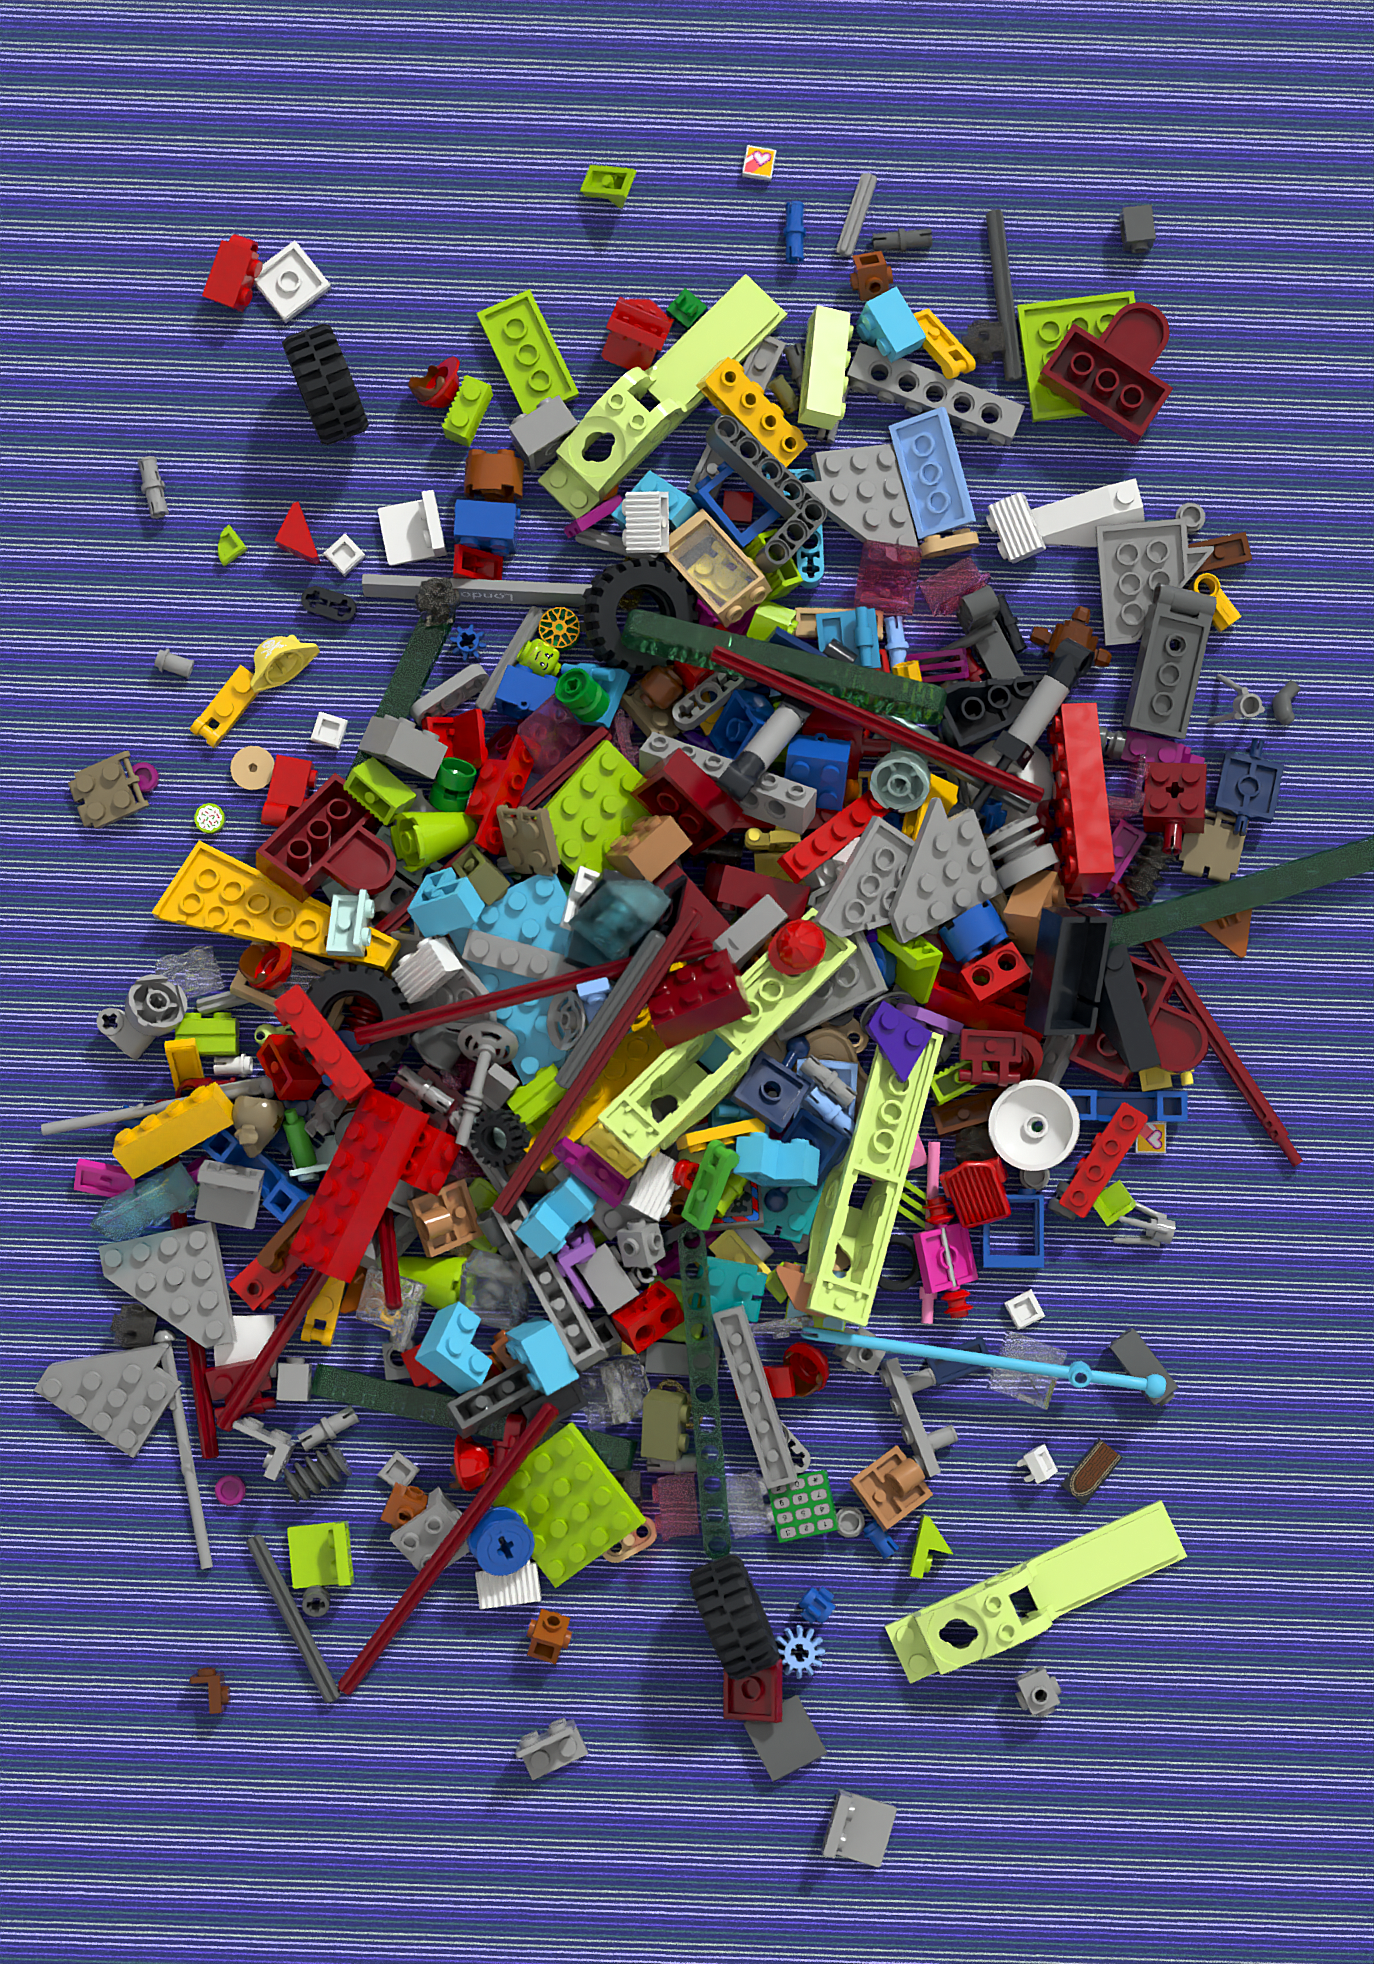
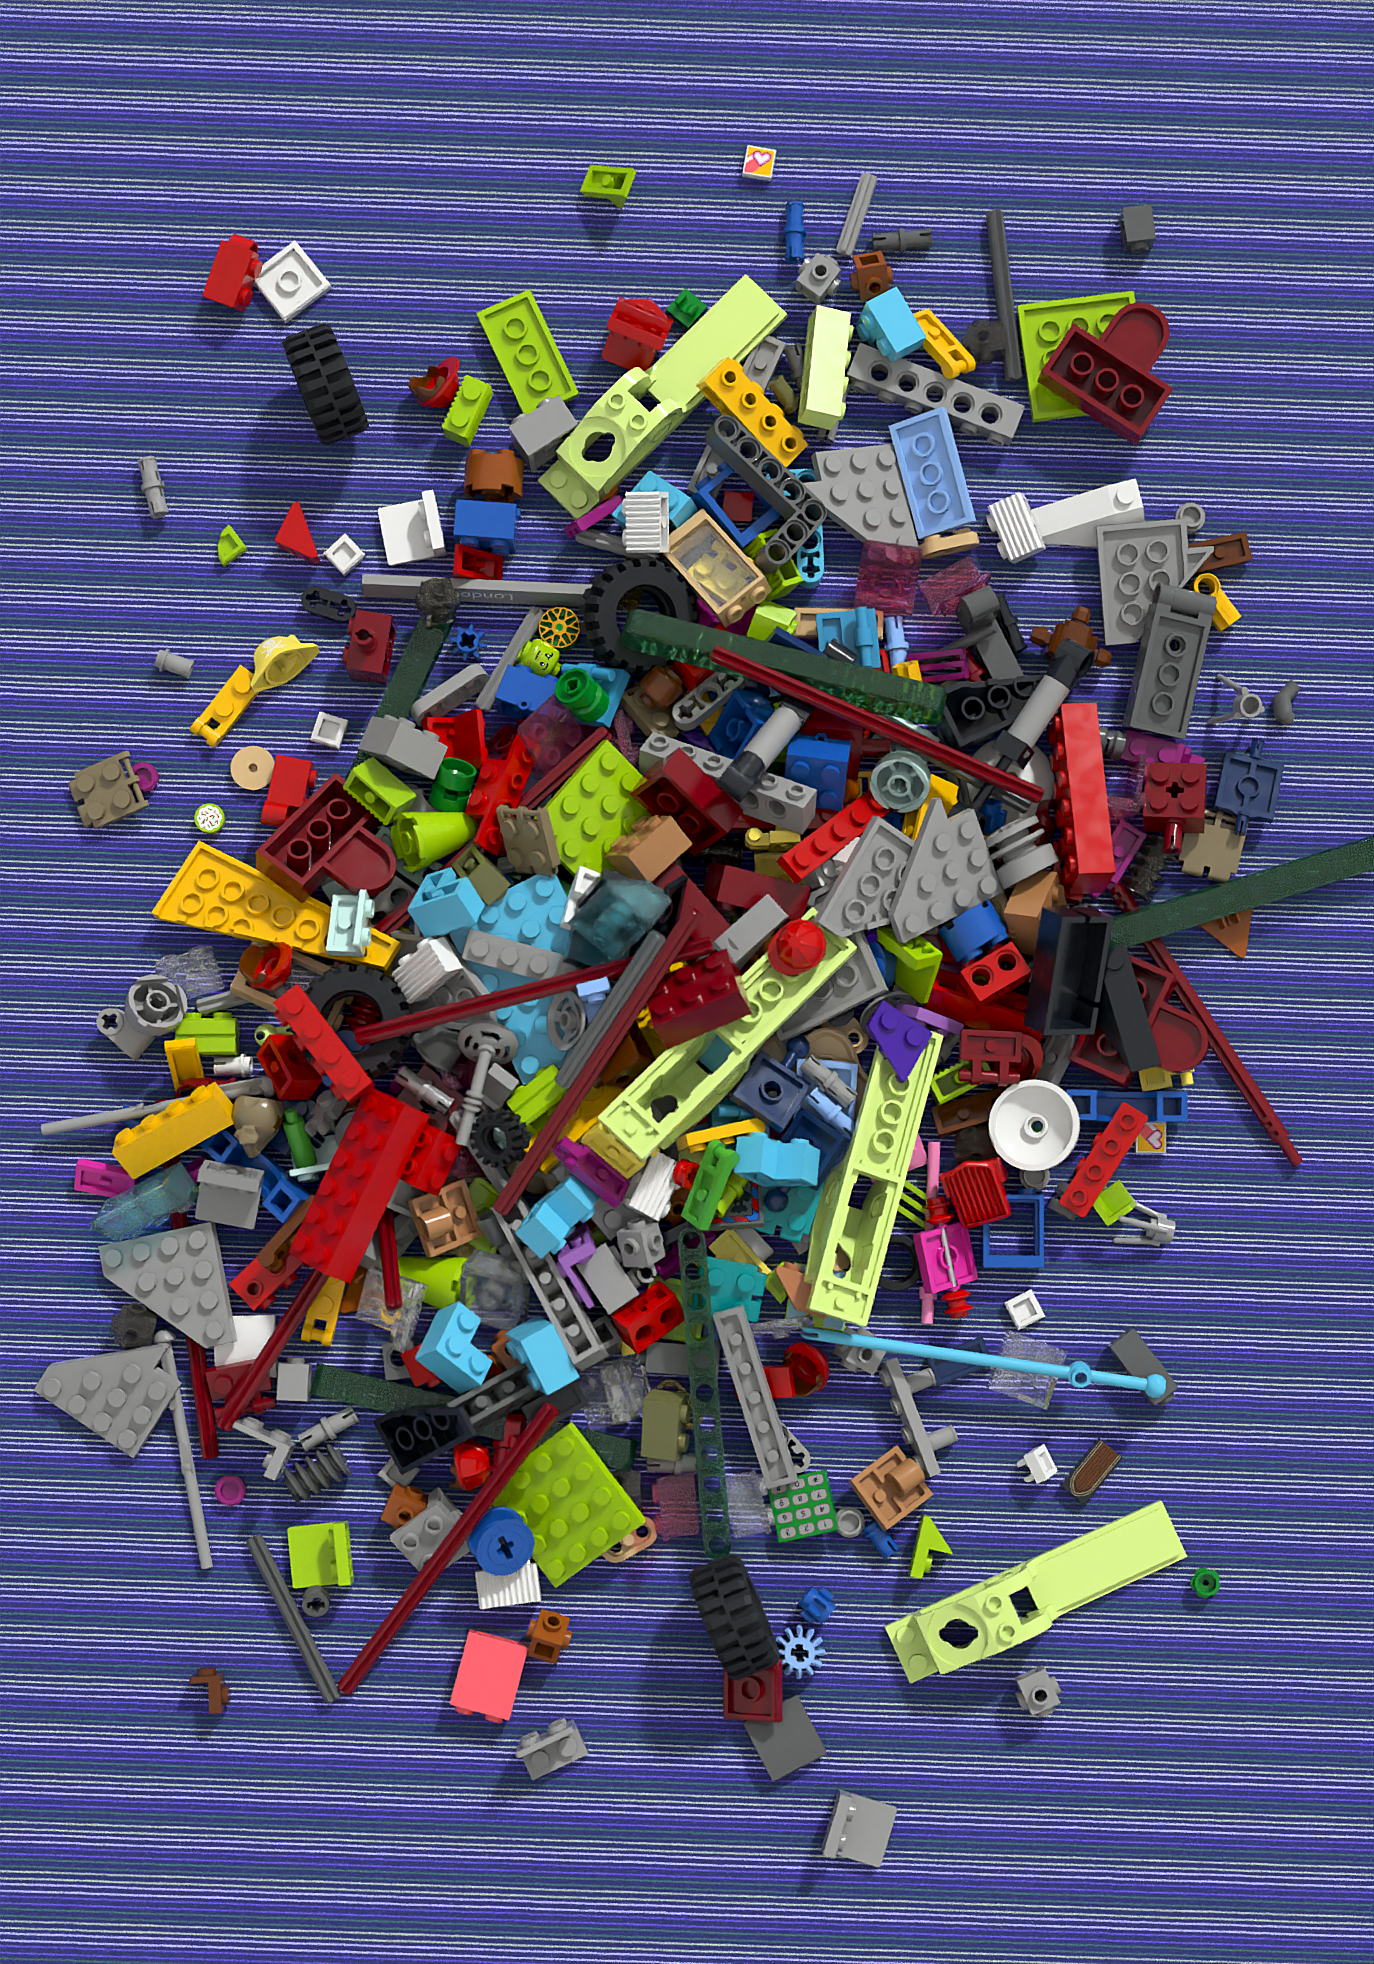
none -> dark red brick [342,609,397,685]
none -> black wedge [373,1406,477,1475]
none -> coral brick [450,1629,530,1723]
none -> reddish brown torso [593,1020,656,1089]
none -> light grey brick [795,252,842,305]
none -> green plate [1190,1567,1220,1598]

